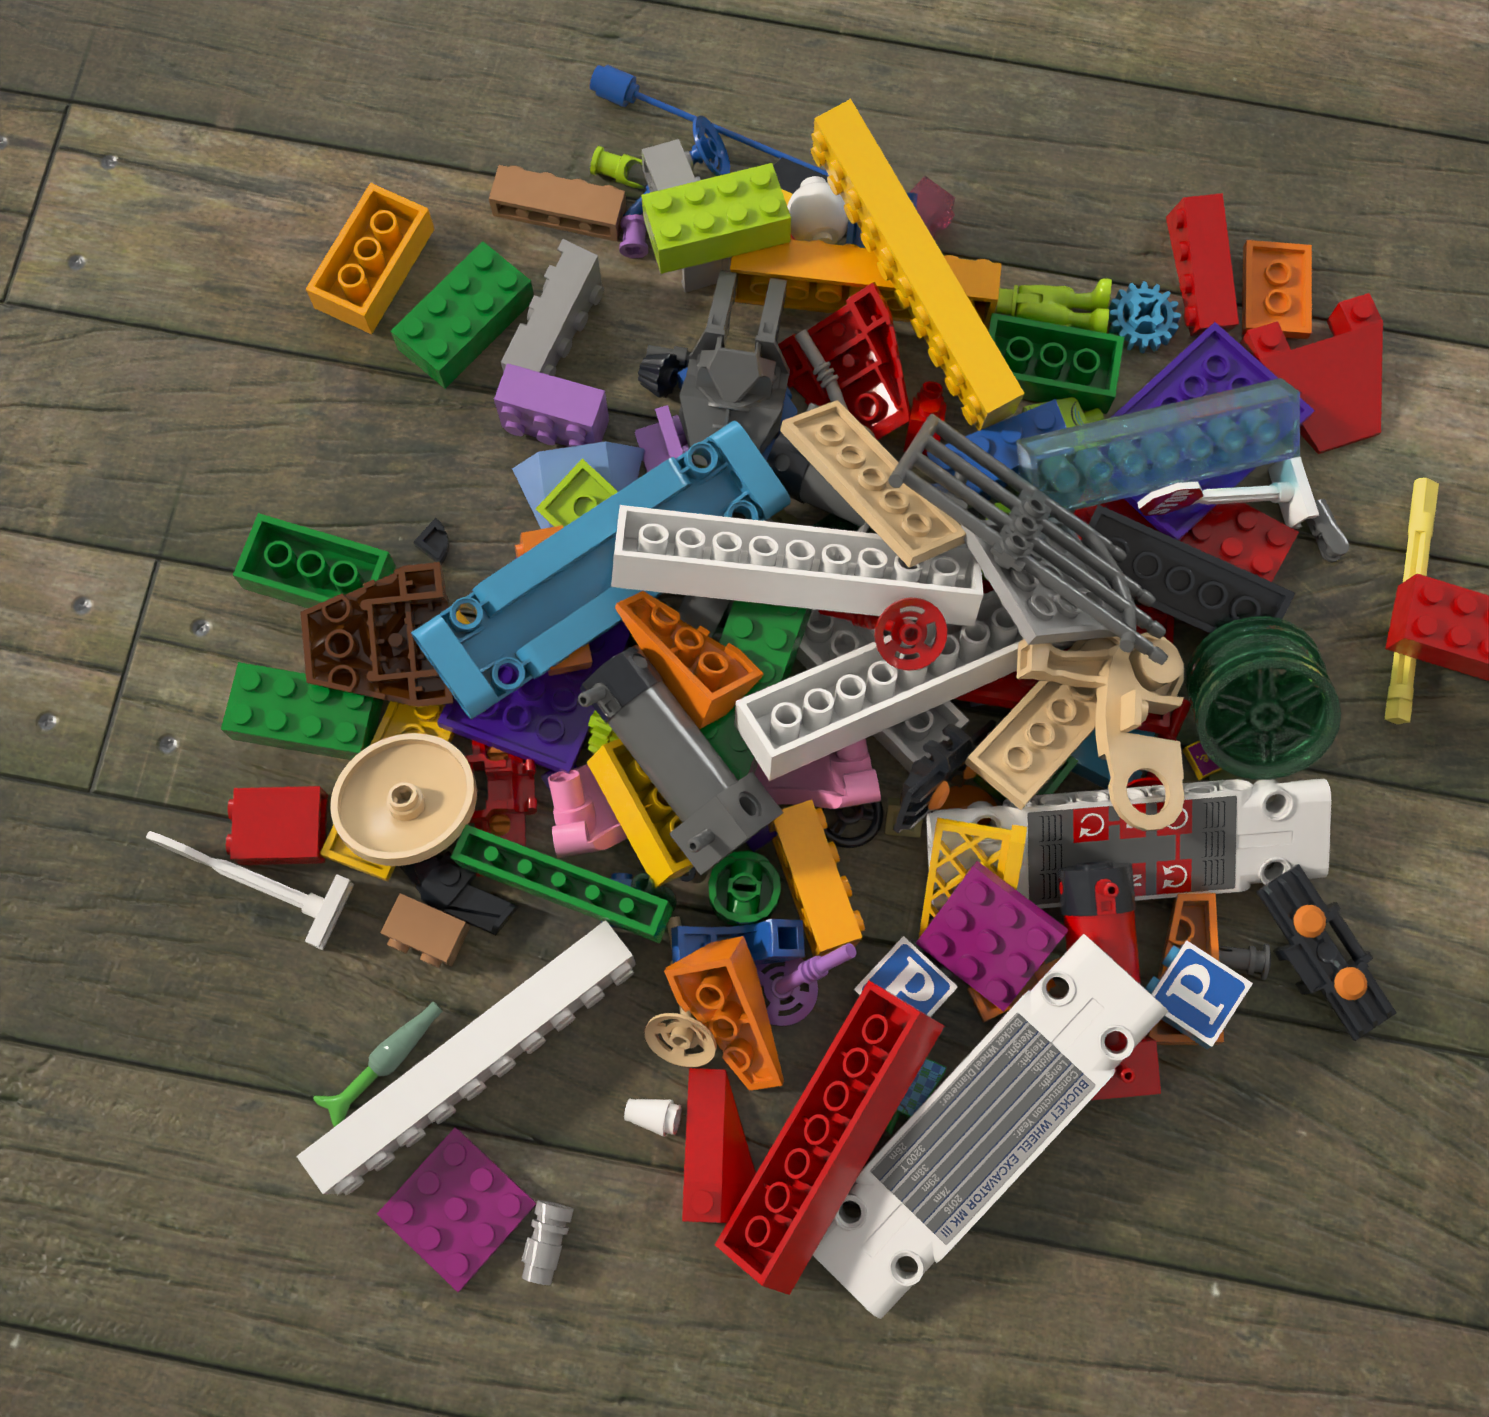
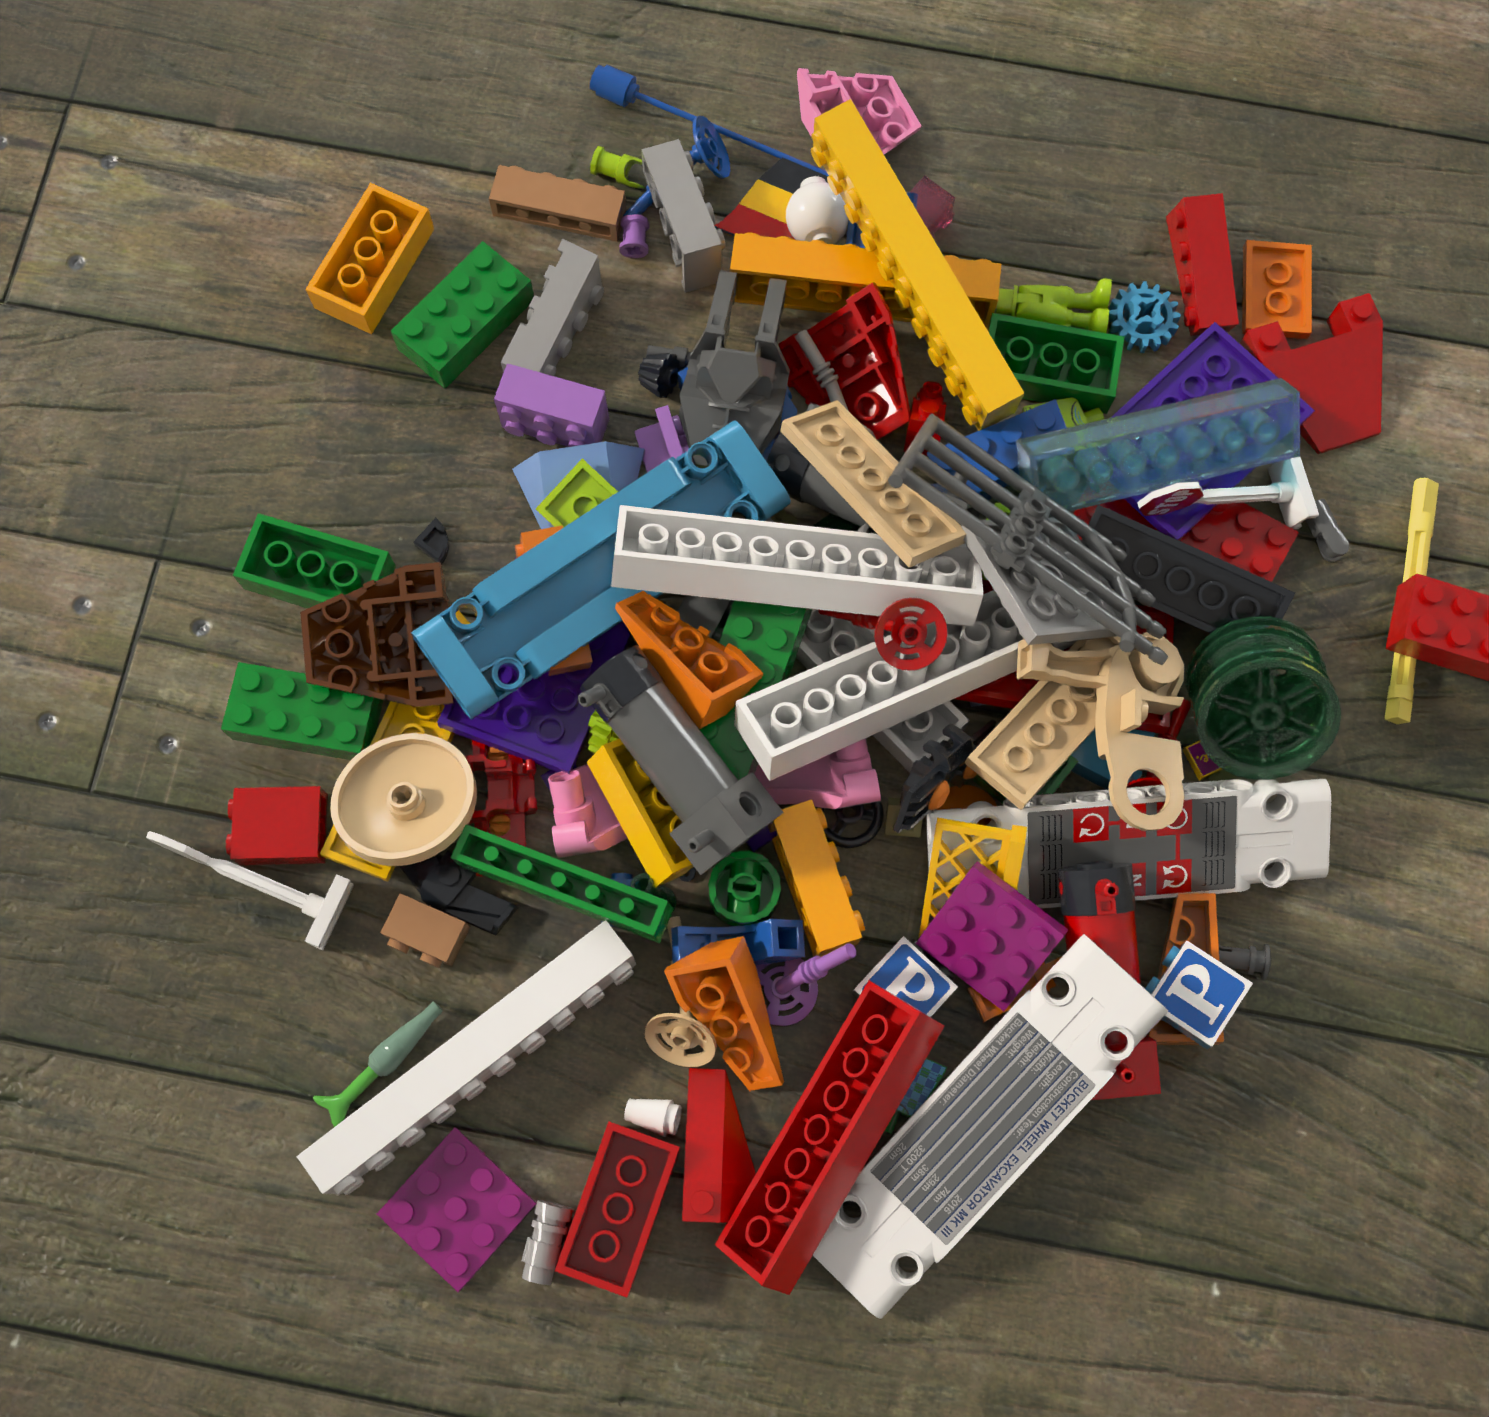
lime brick [641,163,791,274] -> none
black piece [1256,864,1397,1041] -> none
none -> red brick [555,1121,681,1298]
none -> bright pink wedge [797,68,921,154]

